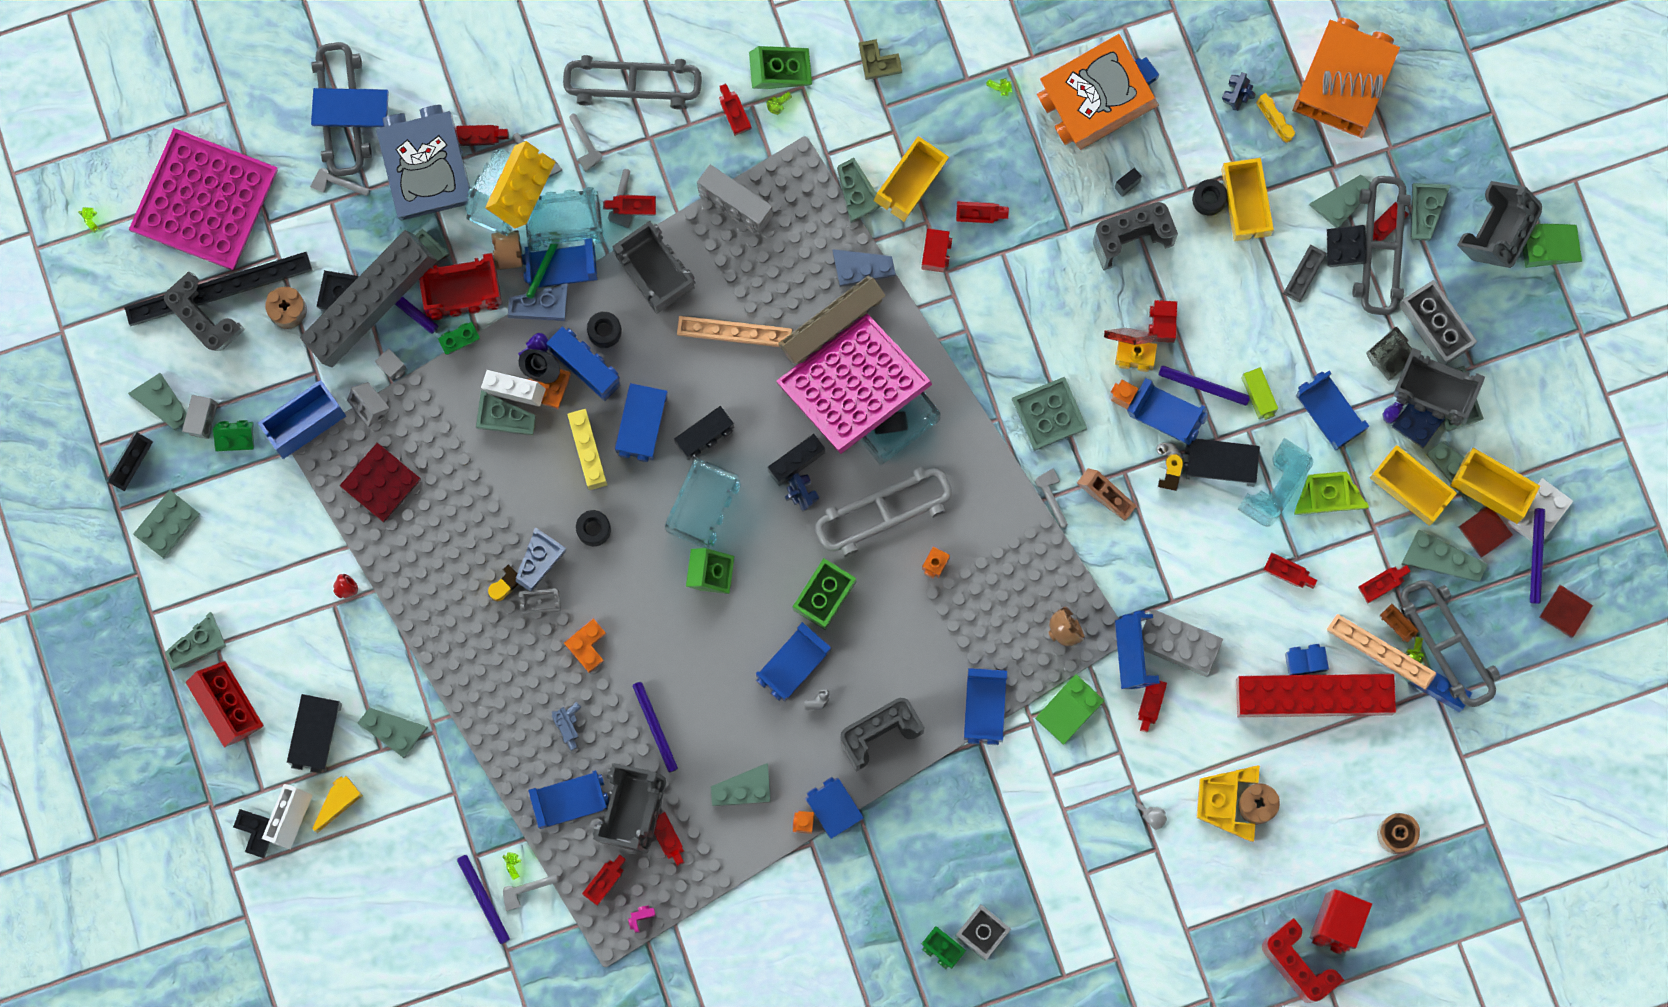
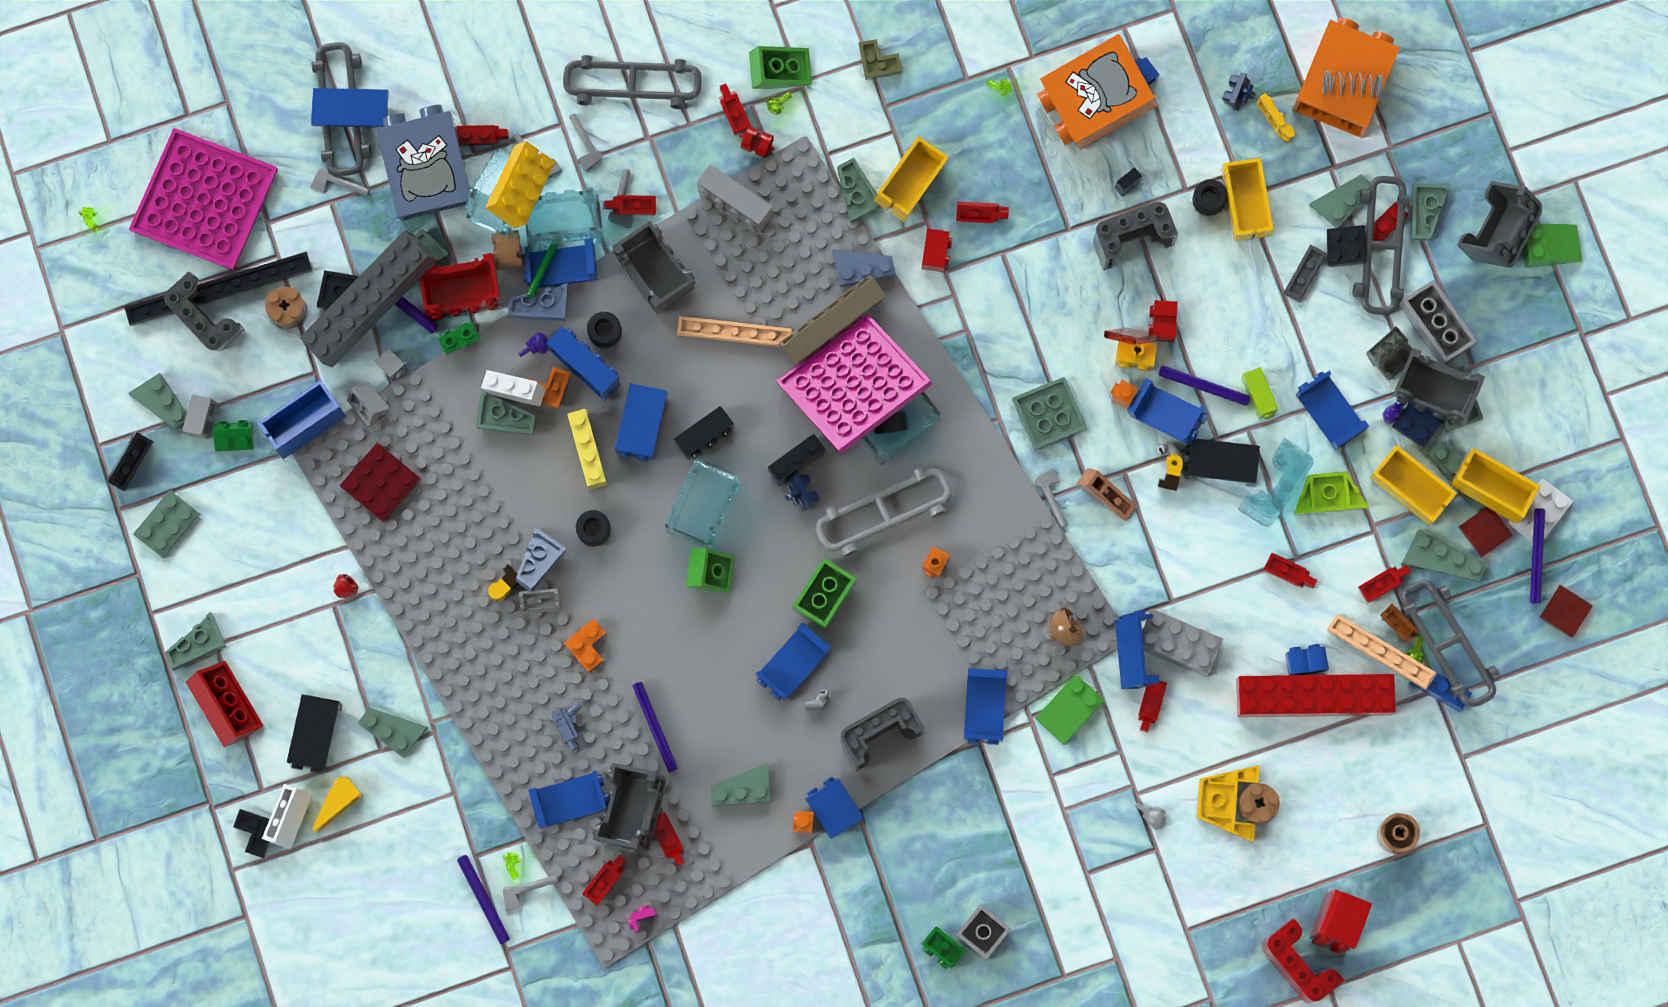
black piece [518,349,560,383] -> none
none -> red wheel [739,126,775,158]

